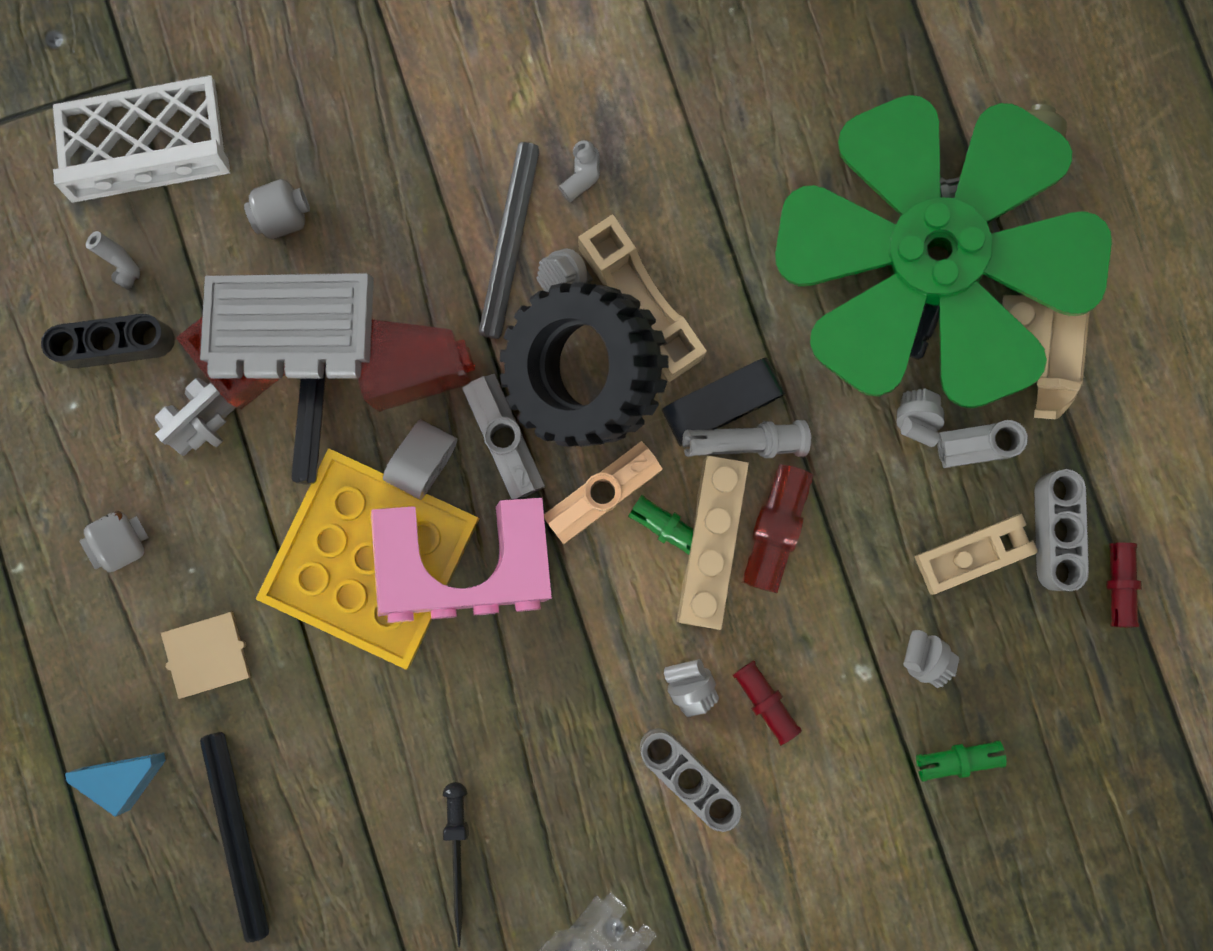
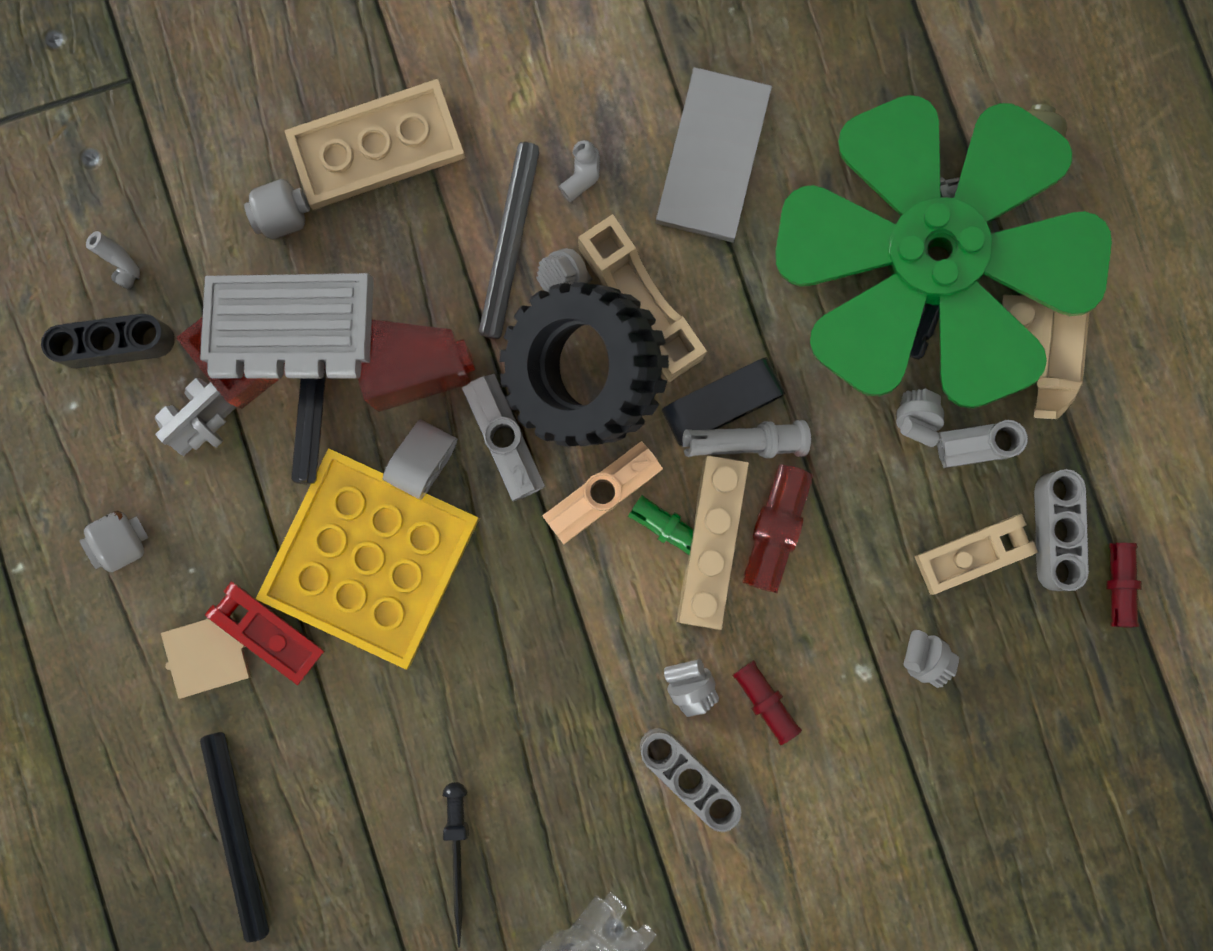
white fence [53,75,230,203] -> none
dark azure slope [65,752,166,817] -> none
bright pink arch [371,498,552,623] -> none
green pin [916,740,1007,782] -> none
none -> red plate [205,581,325,685]
none -> tan plate [284,79,465,210]
none -> light grey tile [655,67,772,242]

